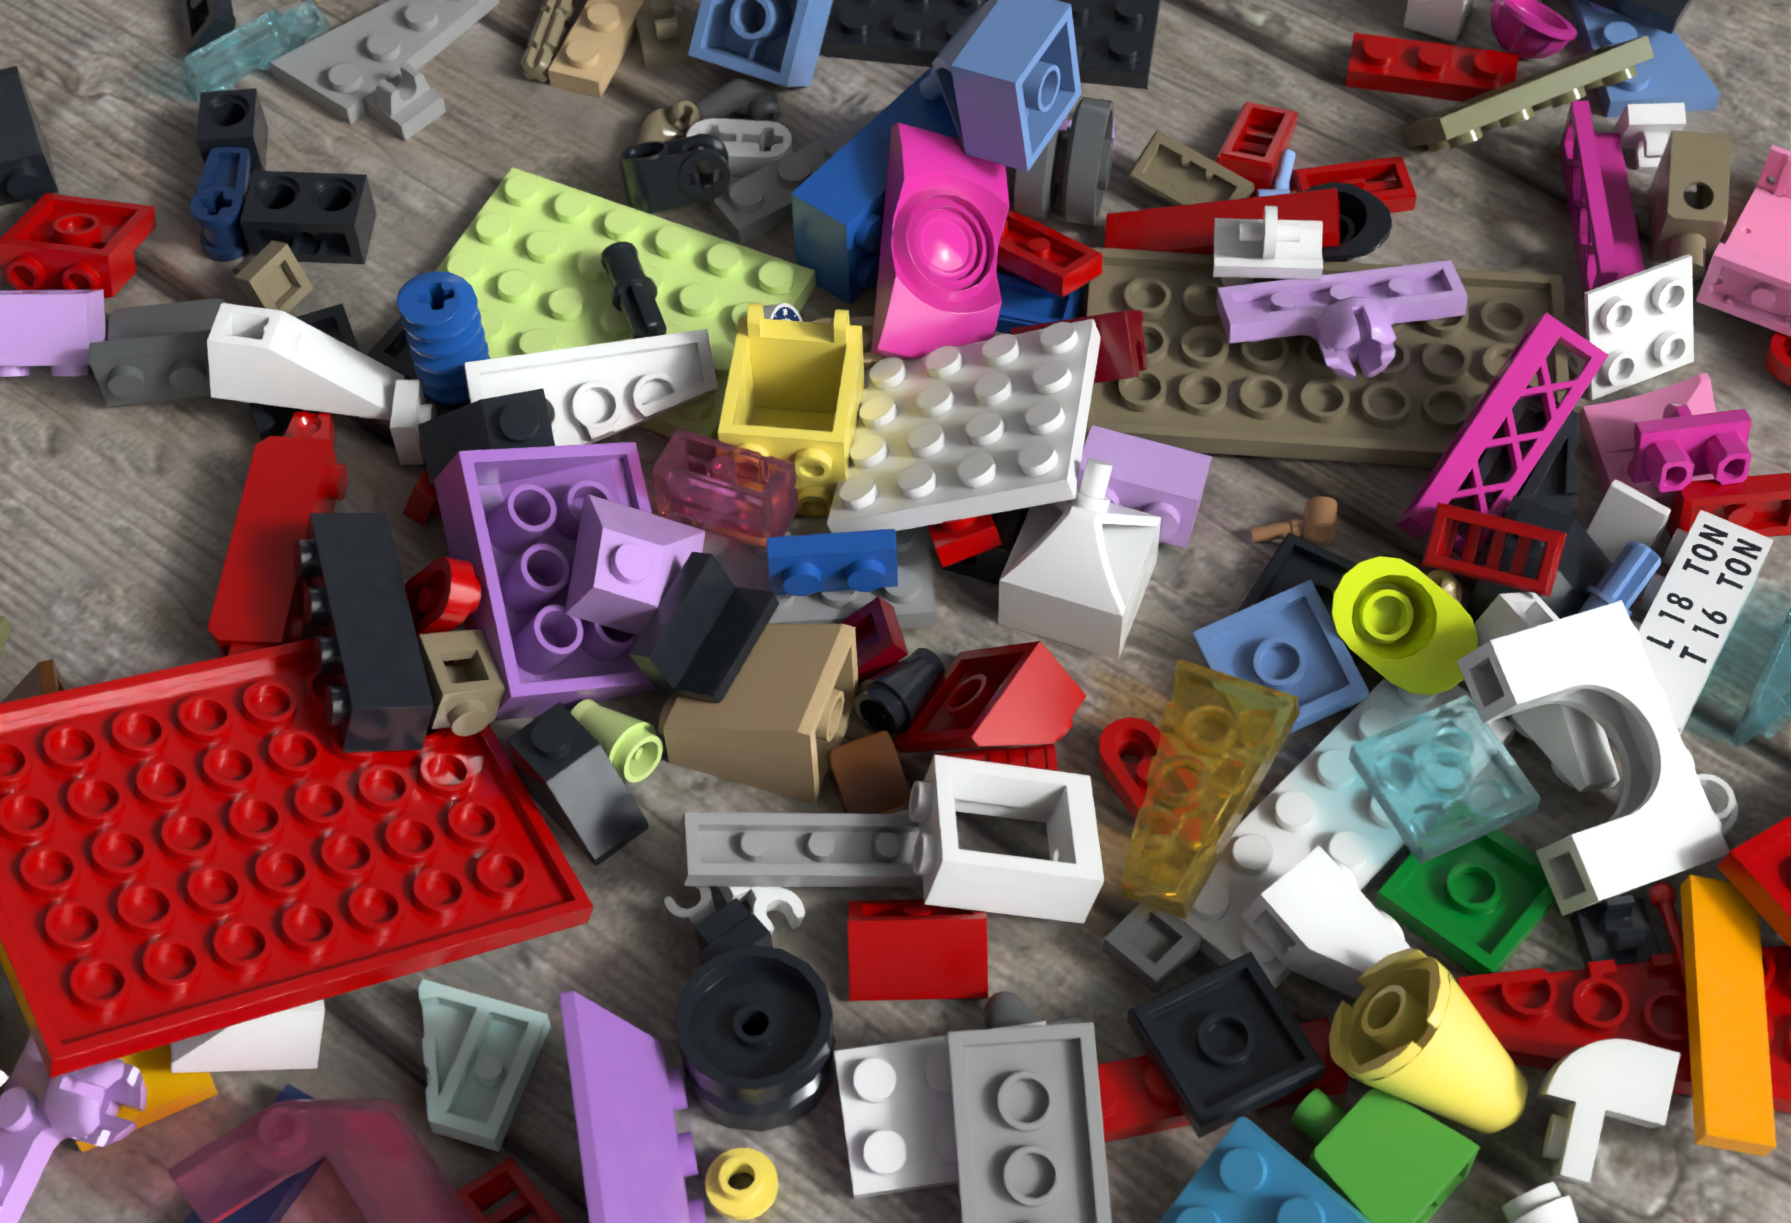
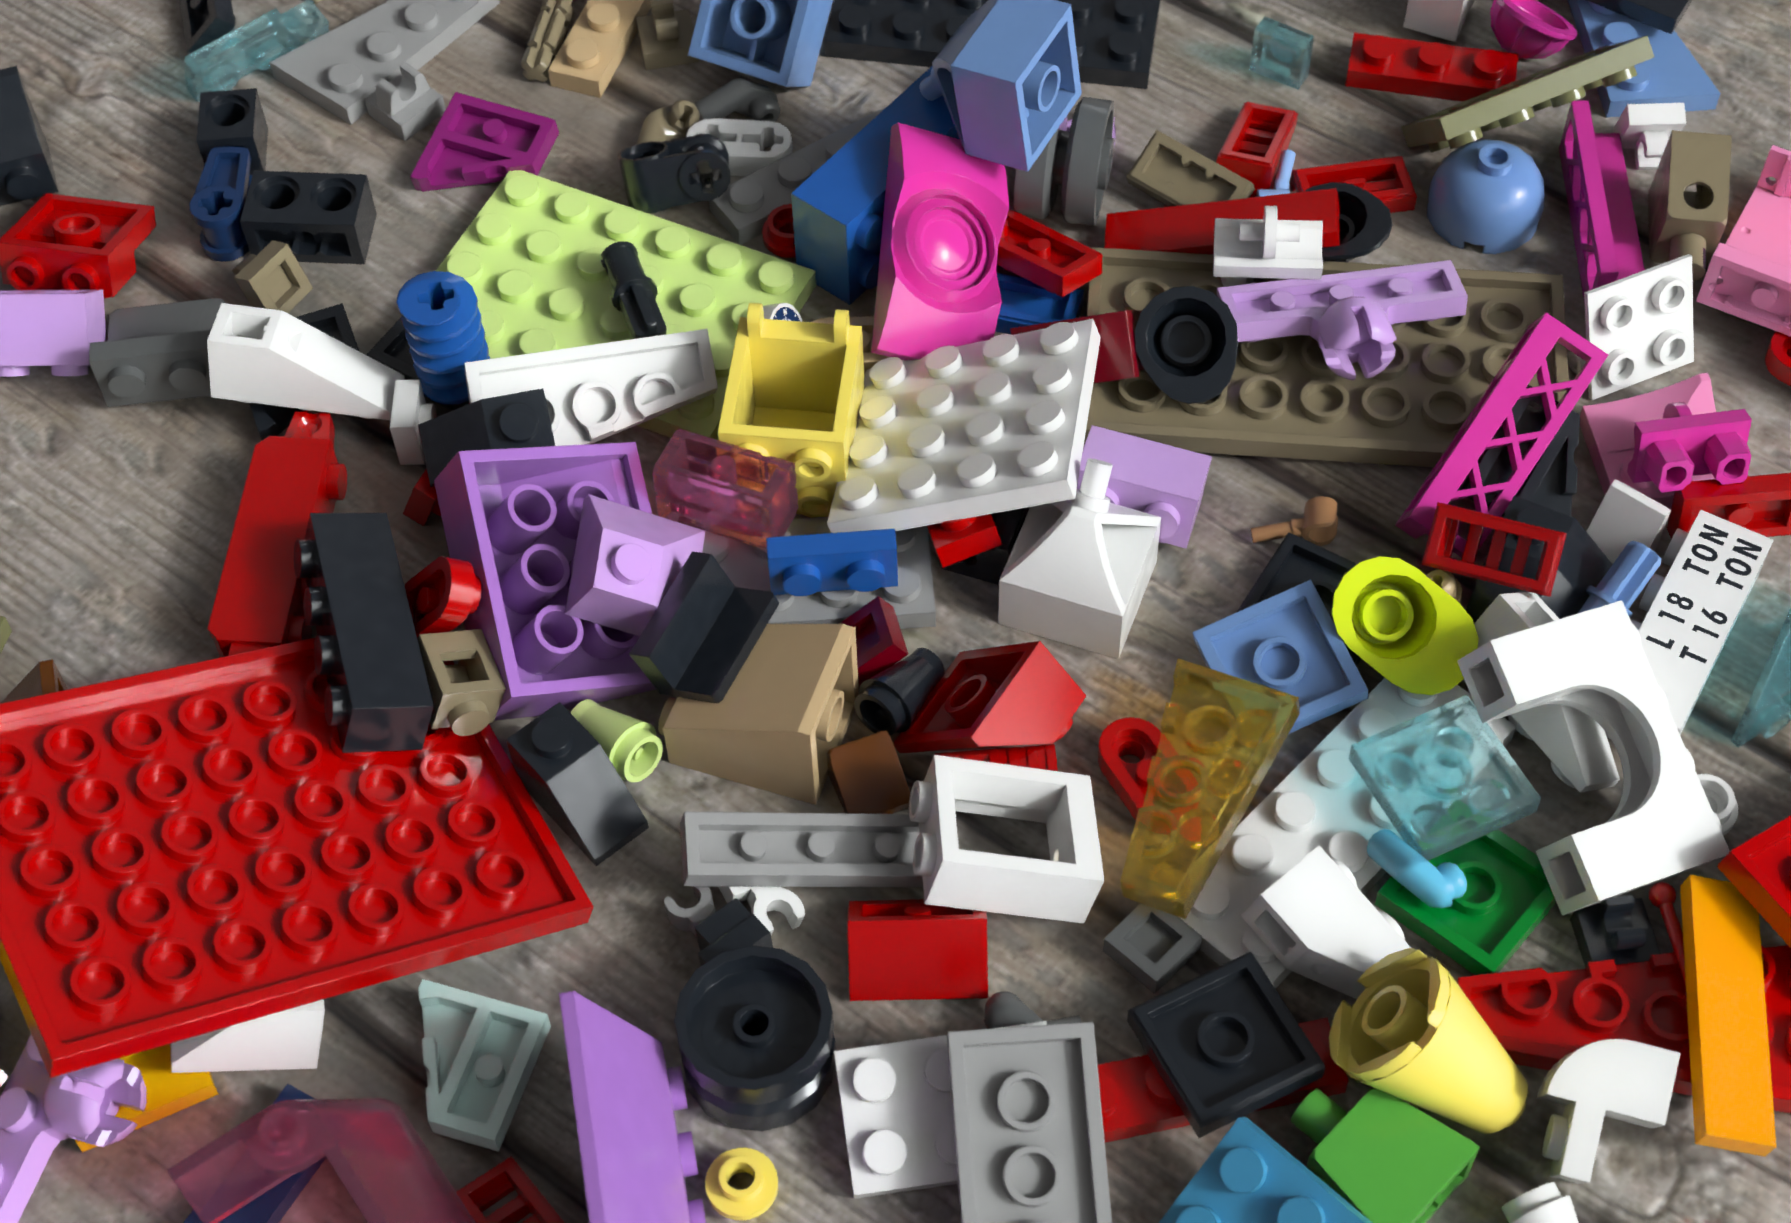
none -> magenta wing [410,92,560,192]
none -> red plate [762,204,796,258]
none -> black piece [1134,286,1238,404]
none -> clear light blue plate [1250,16,1314,90]
none -> medium azure arm [1367,829,1467,908]
none -> medium blue cylinder [1427,139,1544,254]

